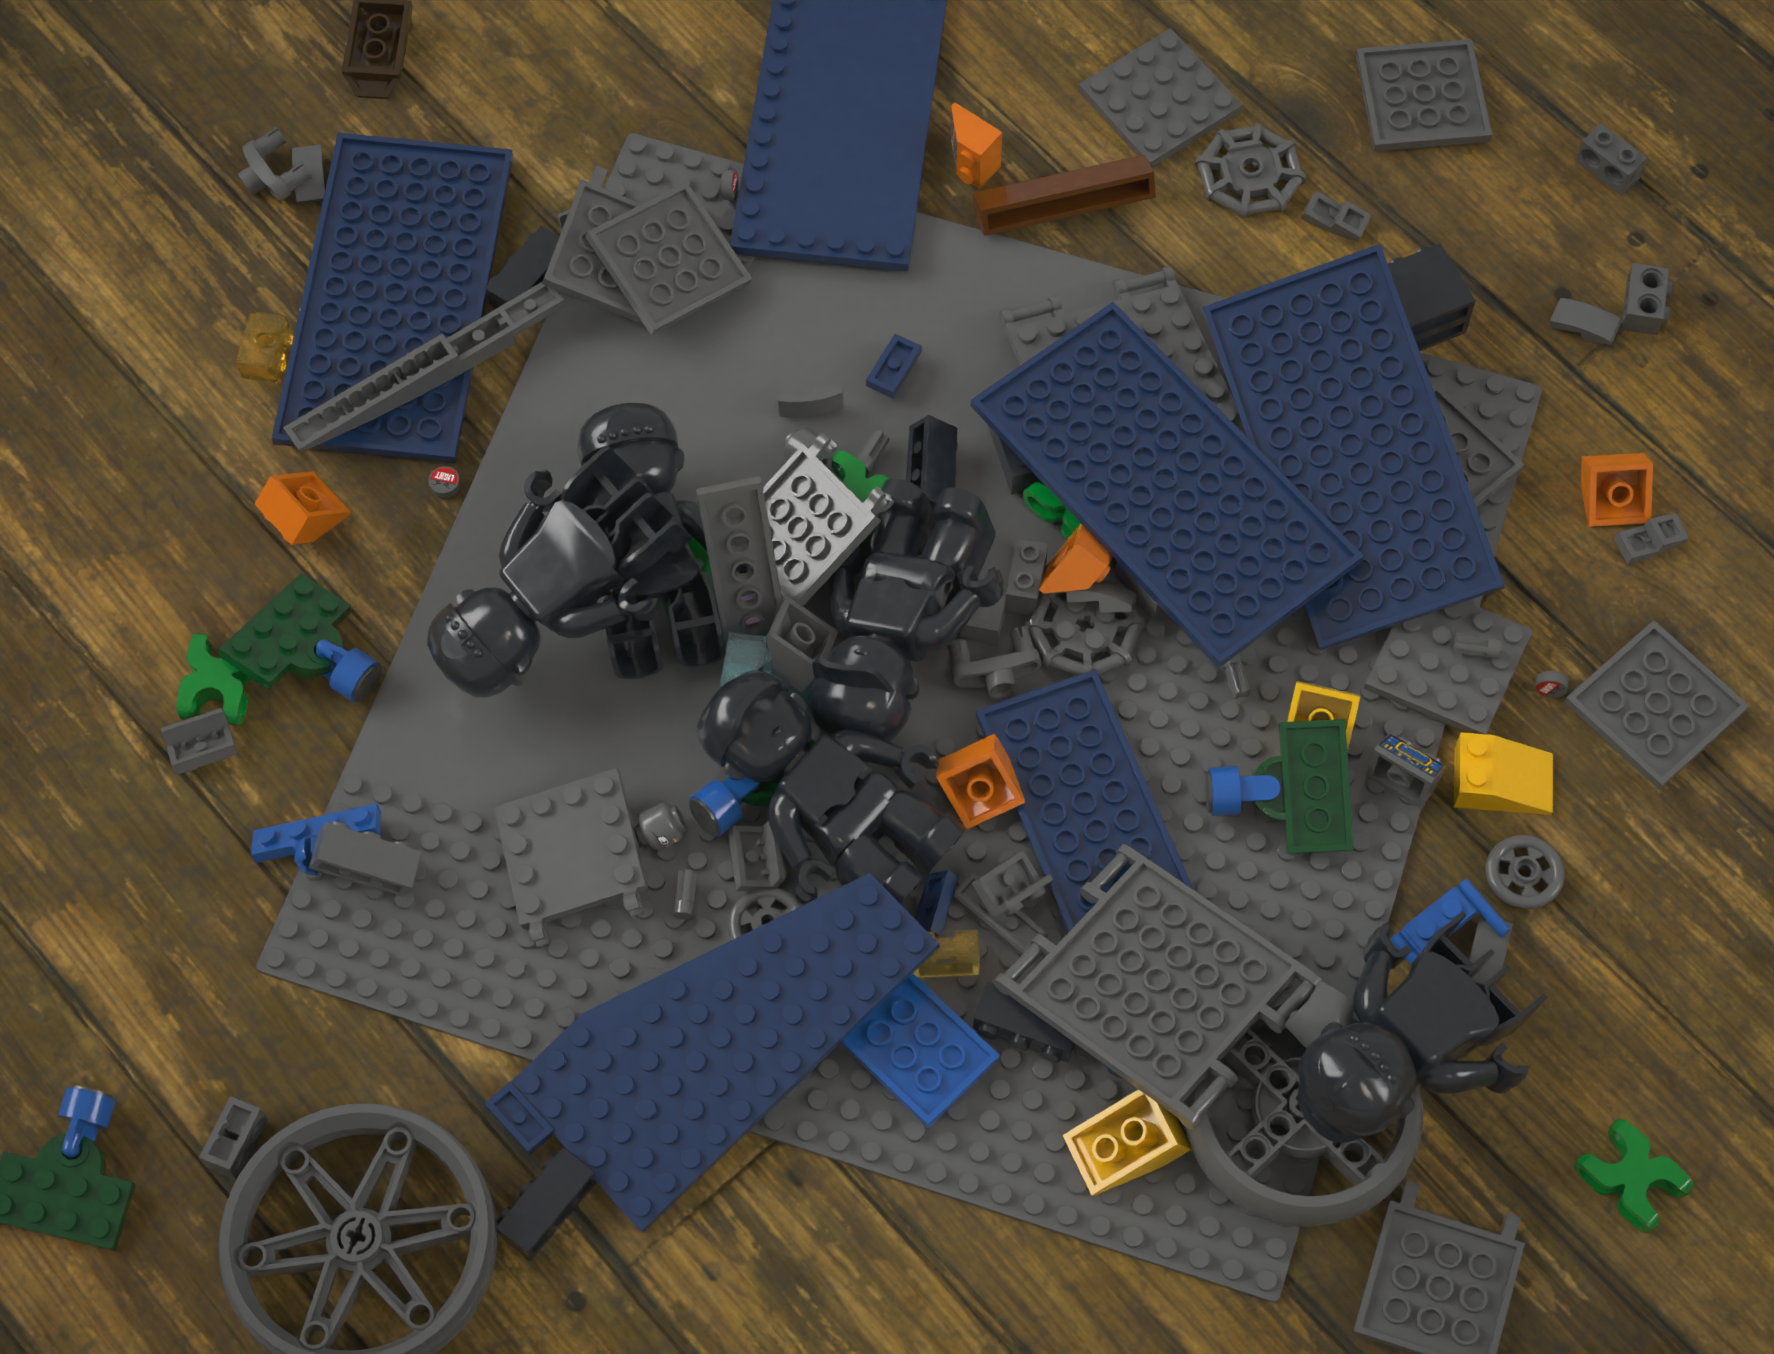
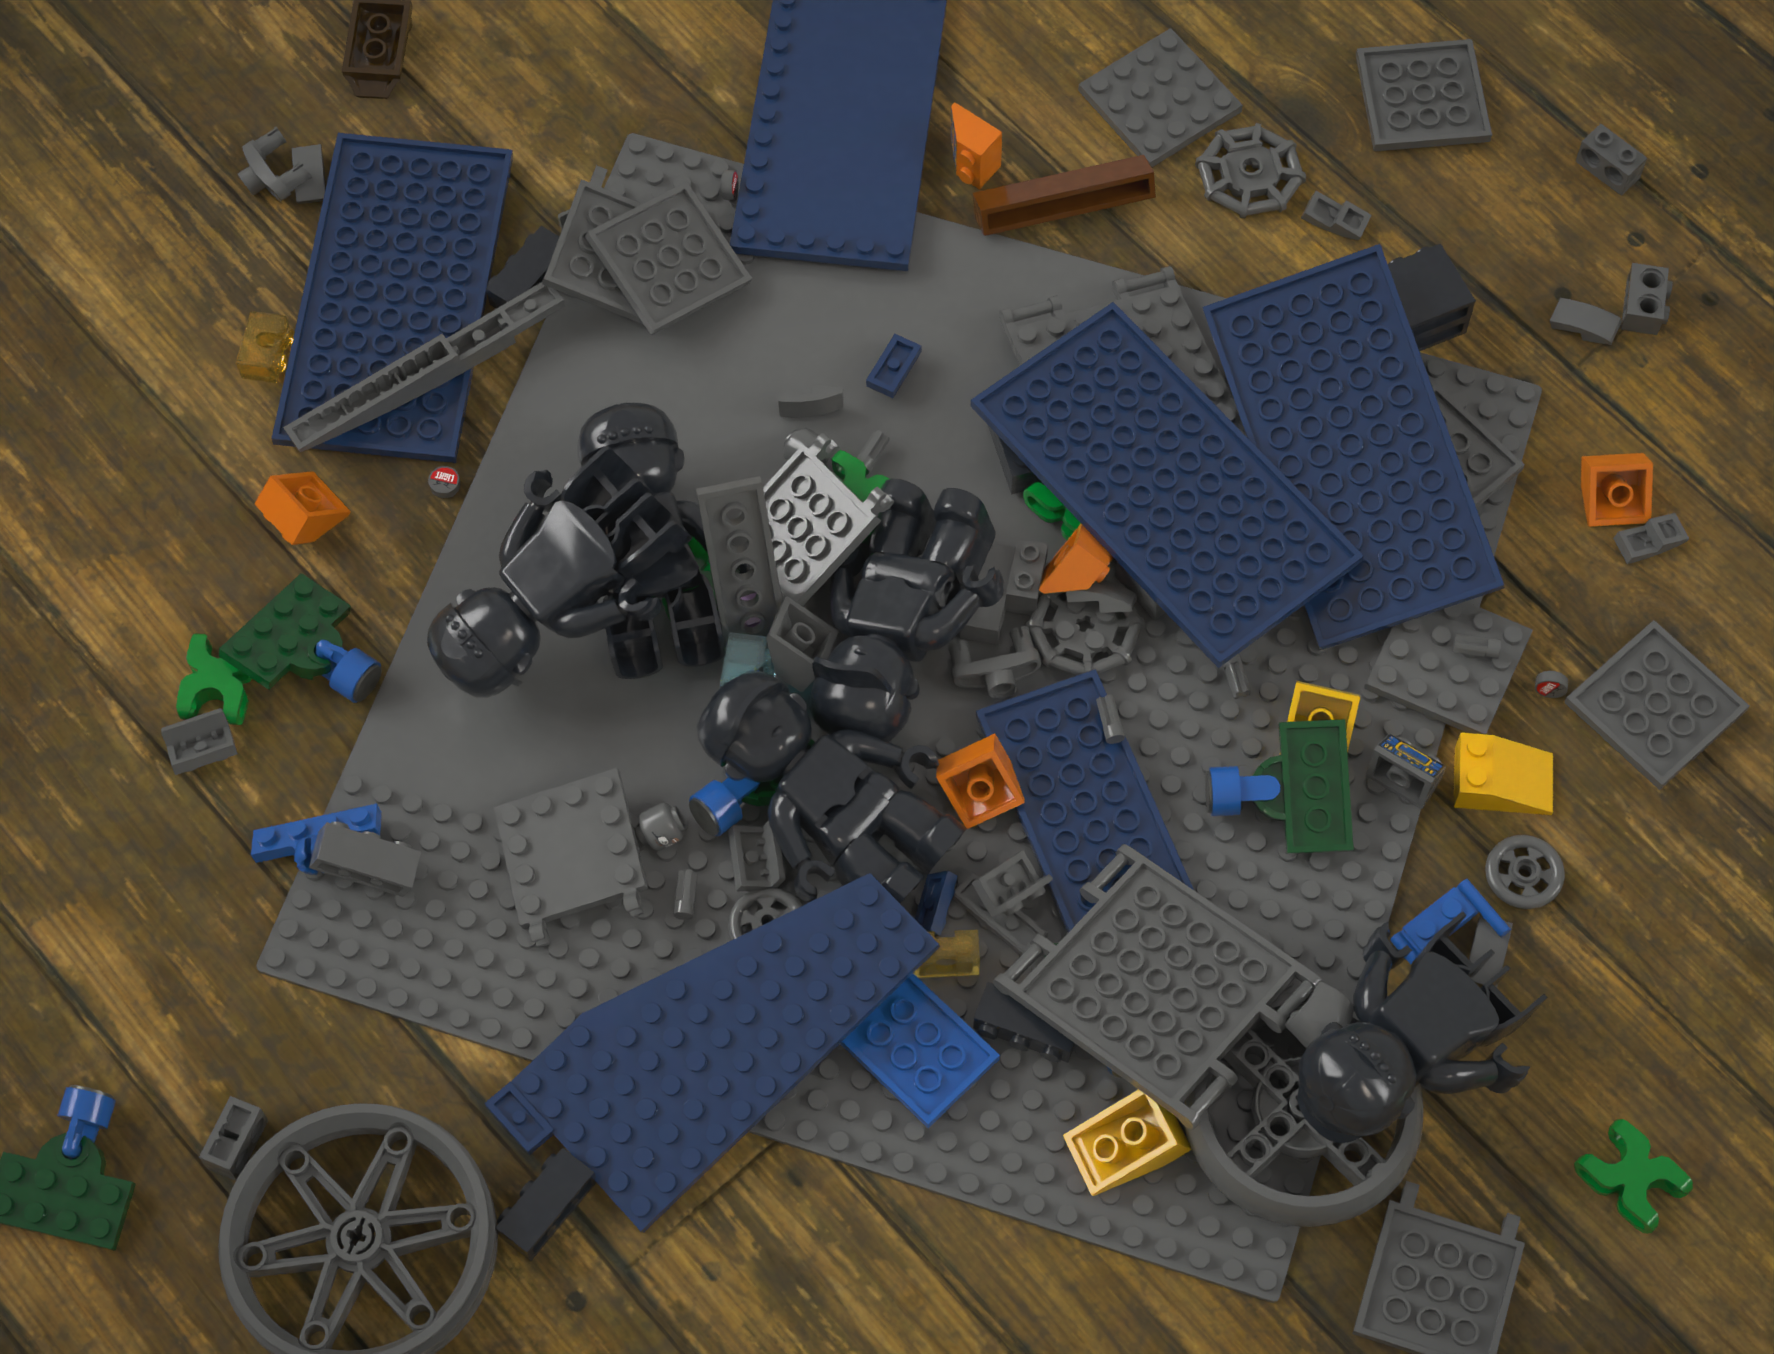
black brick [906,415,958,510] -> none
none -> dark grey piece [1096,694,1125,744]

